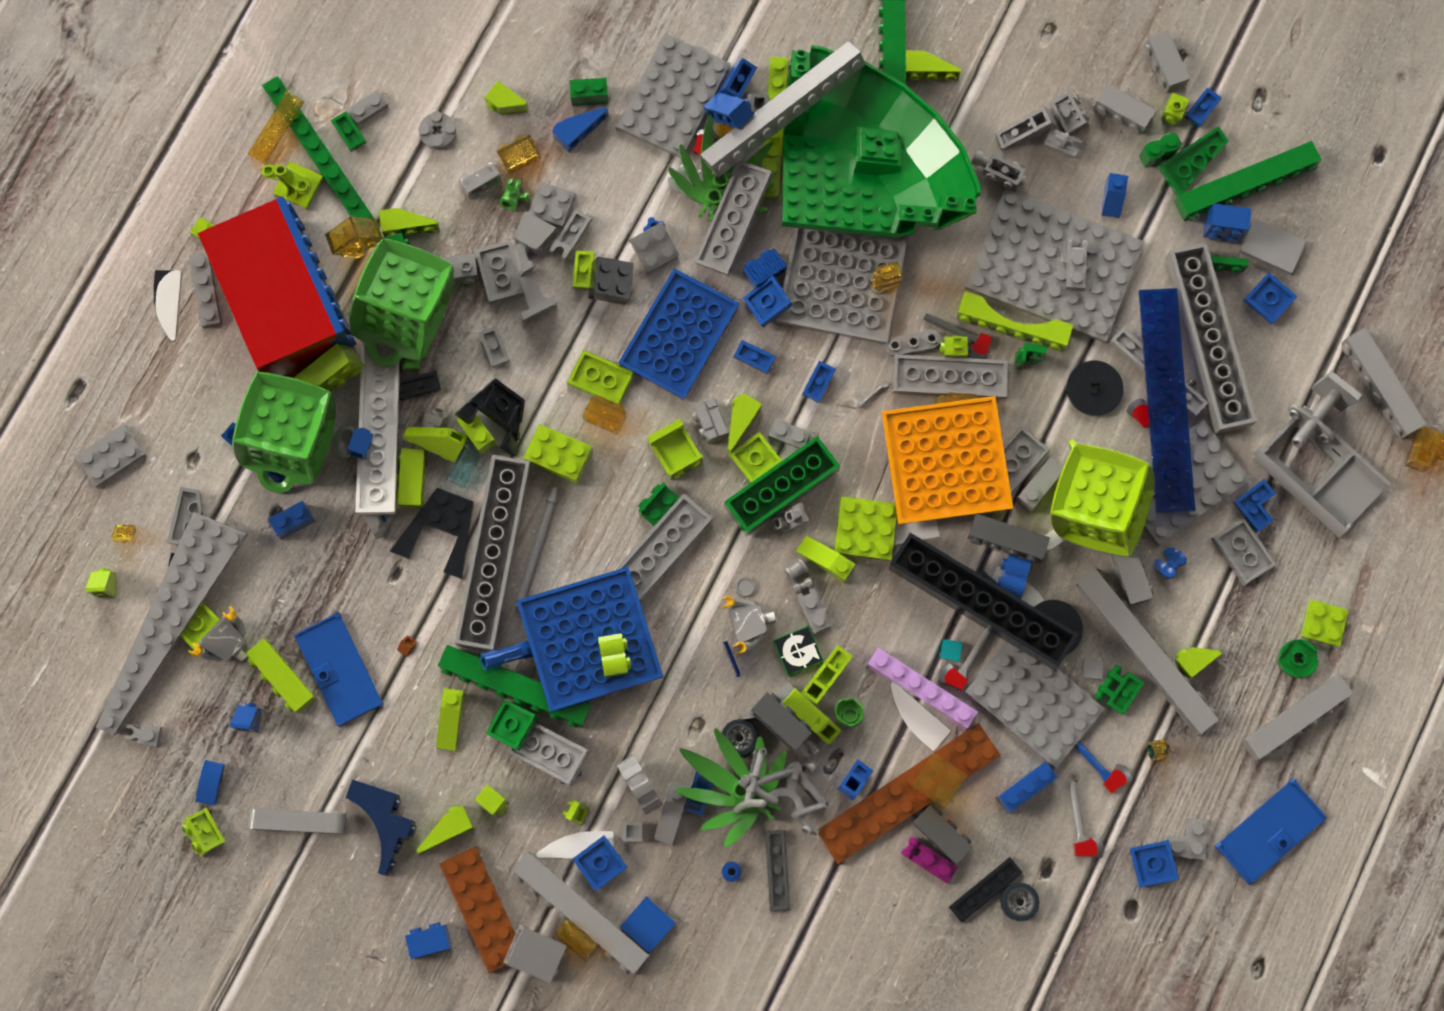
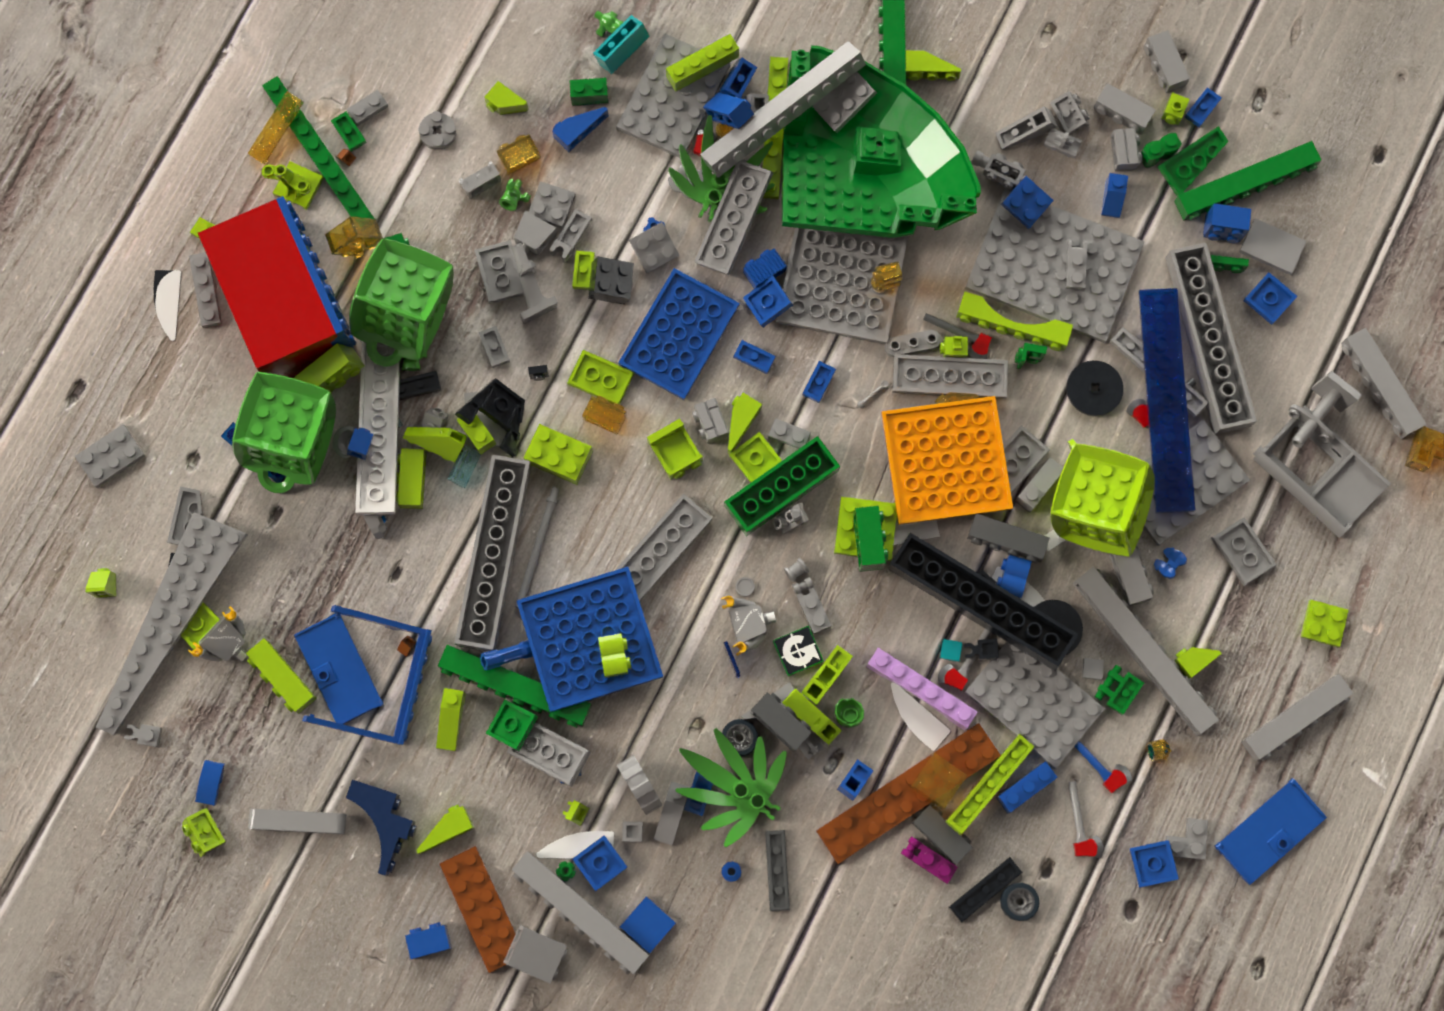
clear yellow plate [111,524,136,543] -> none
blue slope [230,703,262,733] -> none
blue brick [268,501,316,540] -> none
lime slope [379,208,440,238] -> none
black wing [390,488,473,580] -> none
light grey brick [441,254,479,286] -> none
lime brick [474,784,509,817] -> none
clear yellow bracket [554,919,597,961] -> none
green bracket [638,482,679,527] -> none
light grey piece [734,748,830,836] -> none
lime slope [796,536,856,584] -> none
blue plate [1233,479,1276,532] -> none
green plate [1277,639,1318,679] -> none
none -> blue piece [302,605,432,745]
none -> dark orange piece [336,148,356,166]
none -> black plate [528,365,549,381]
none -> green plate [556,861,576,881]
none -> teal brick [593,15,650,74]
none -> bright green piece [594,10,623,37]
none -> lime brick [666,34,740,92]
none -> light grey plate [812,72,877,133]
none -> green brick [853,506,888,572]
none -> lime plate [946,734,1034,835]
none -> black plate [964,638,999,660]
none -> blue plate [1001,176,1054,229]
none -> light grey brick [1111,128,1142,171]

